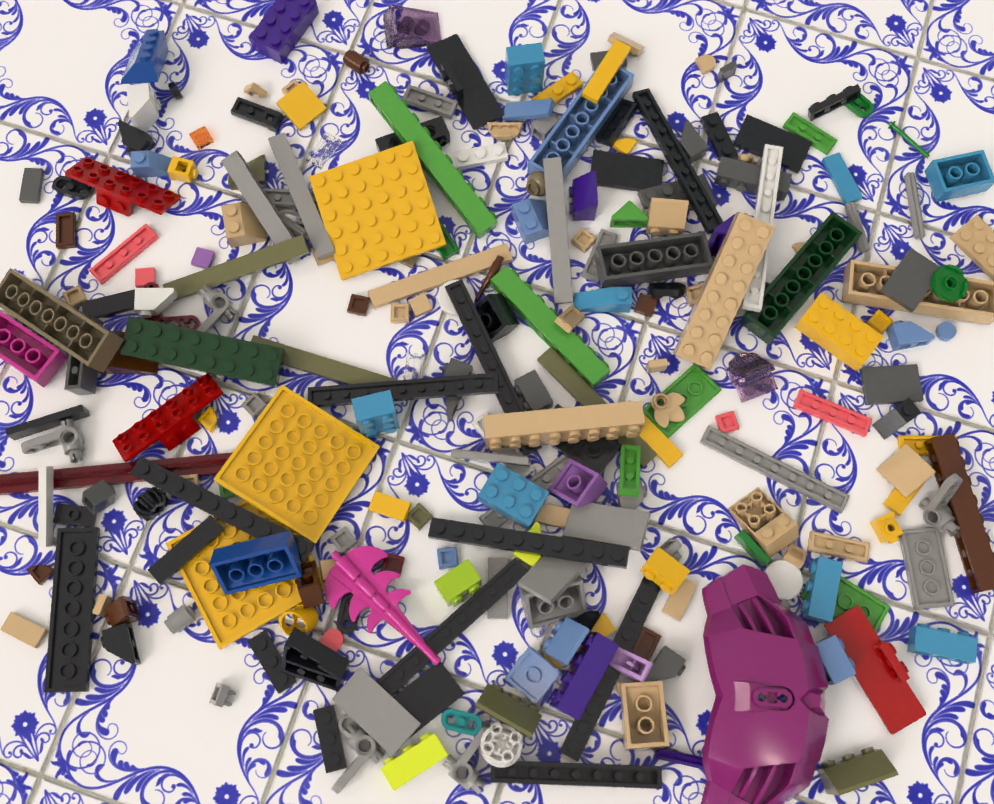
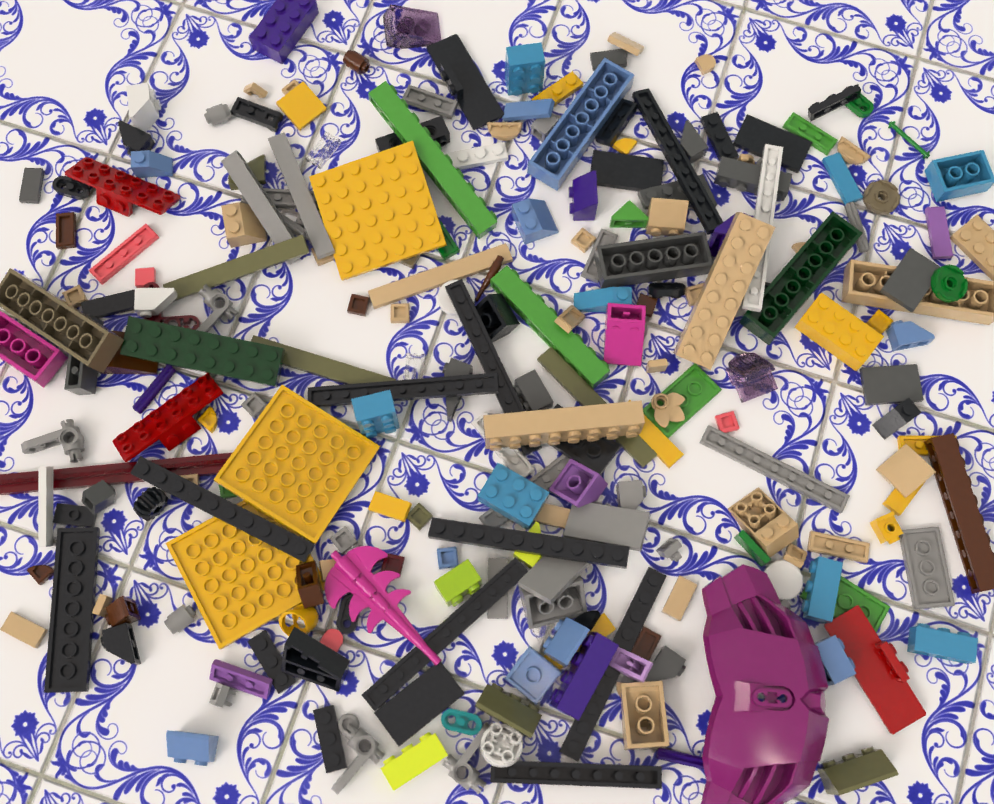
black tile [5,404,90,441] -> none
blue slope [121,29,168,84] -> none
black tile [148,515,225,585] -> none
yellow brick [167,156,198,183] -> none
black tile [168,81,183,100] -> none
clear orange tile [189,126,214,150] -> none
medium lavender tile [191,247,215,269] -> none
blue slope [209,530,302,595] -> none
light grey tile [332,667,421,757] -> none
tan tile [408,293,433,318] -> none
light grey tile [451,449,531,467] -> none
dark tan piece [526,171,546,196] -> none
light grey tile [543,157,573,304] -> none
yellow tile [581,40,631,104] -> none
bright green plate [619,444,641,497] -> none
yellow brick [640,547,691,596] -> none
dark grey tile [717,61,738,83] -> none
coral tile [792,389,872,437] -> none
light grey axle [904,172,925,239] -> none
light grey piece [918,473,963,537] -> none
medium blue tile [935,321,957,341] -> none
none -> dark purple axle [132,365,176,414]
none -> medium blue slope [166,730,219,766]
none -> light grey brick [204,103,232,126]
none -> medium lavender plate [209,659,273,700]
none -> dark pink slope [603,303,646,367]
none -> tan plate [837,136,871,165]
none -> dark tan plate [863,180,901,215]
none -> medium lavender tile [924,206,953,259]

